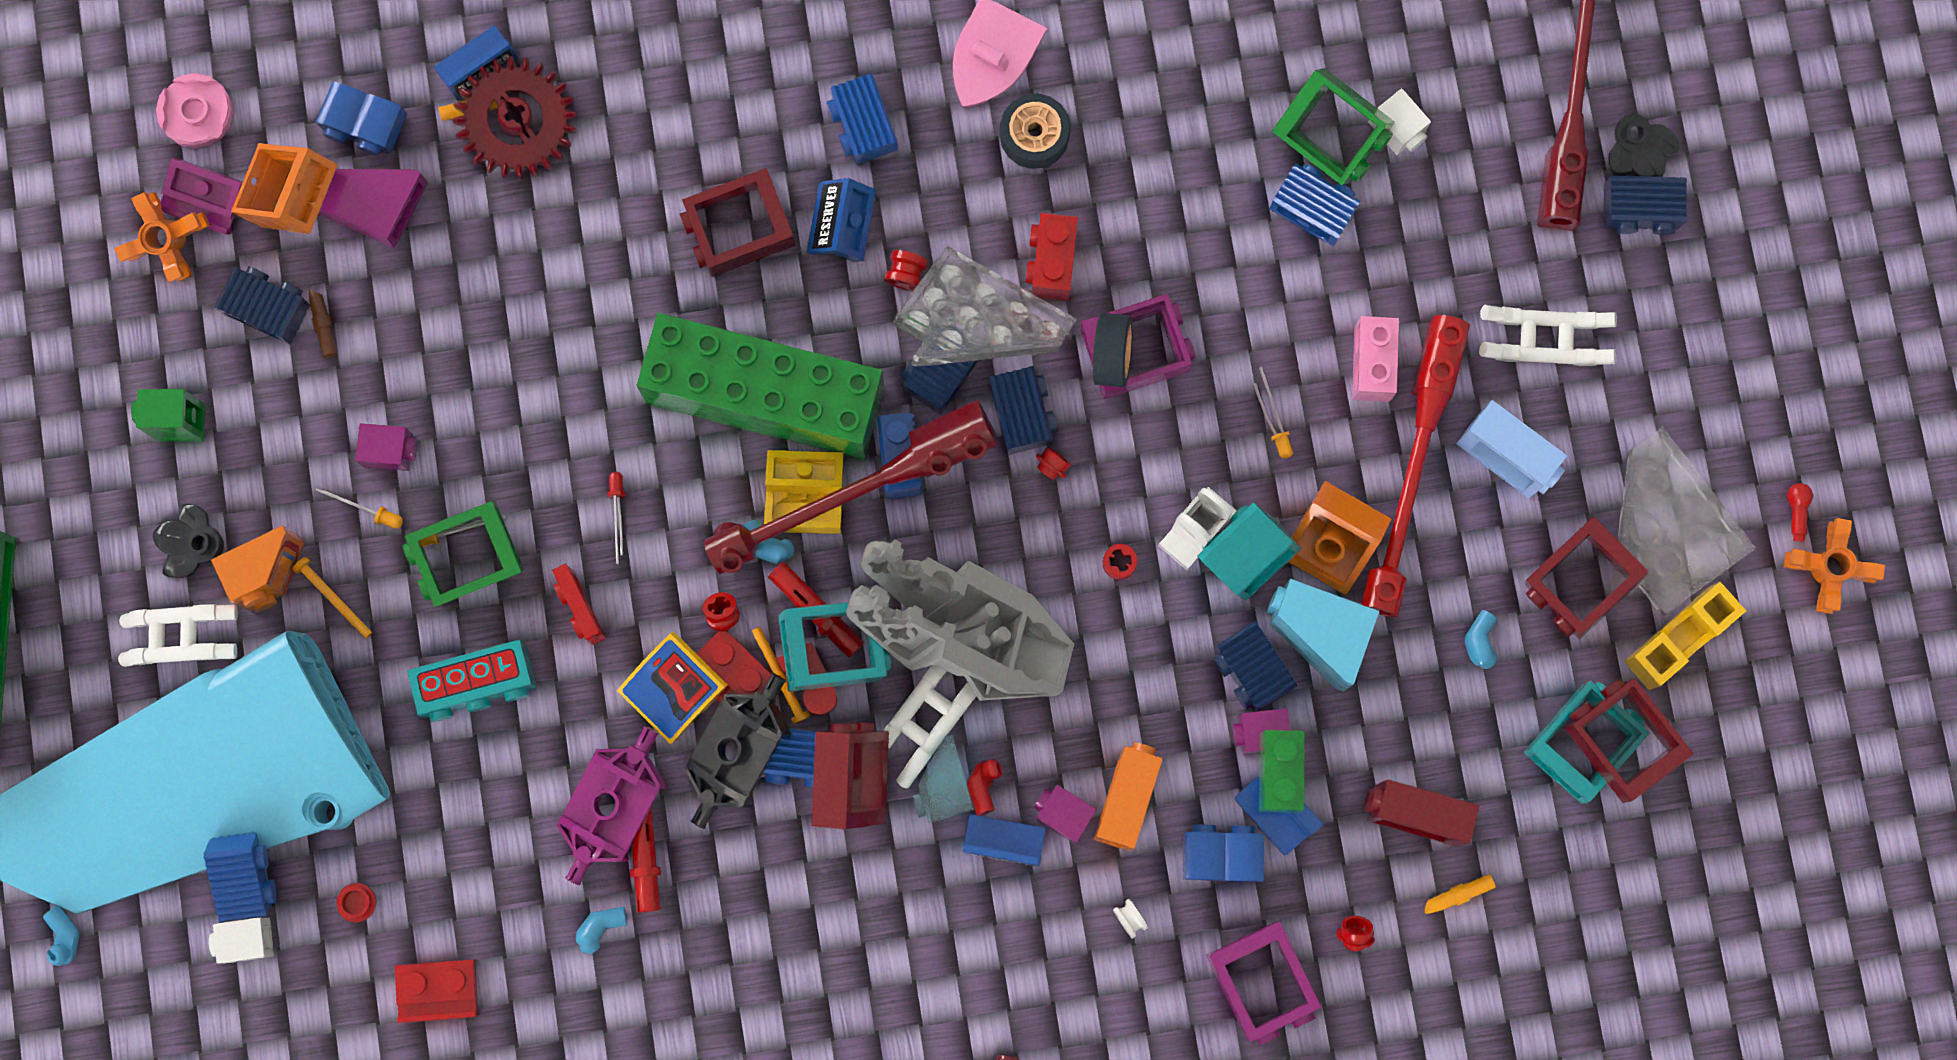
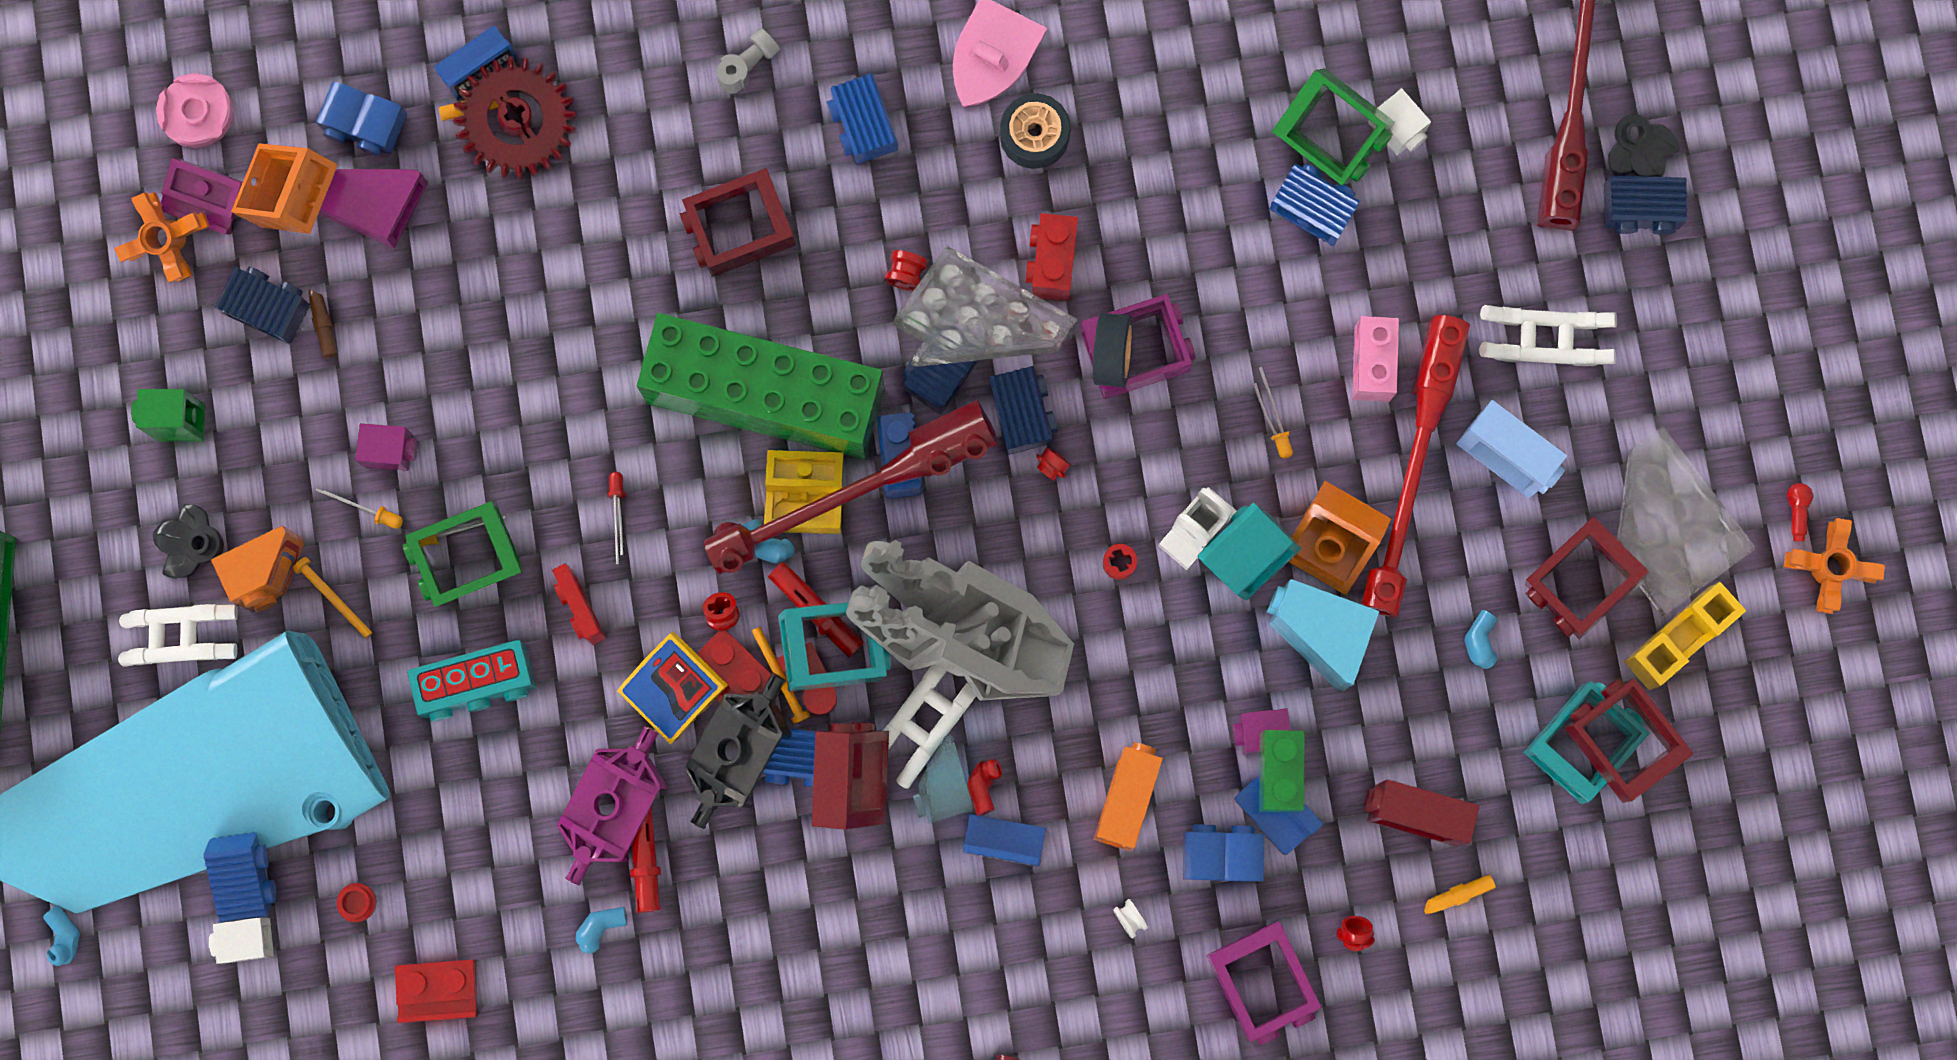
blue panel [807,178,876,262] -> none
magenta brick [1034,785,1097,844] -> none
dark blue brick [1213,621,1297,712] -> none
none -> light grey leg [716,28,780,94]

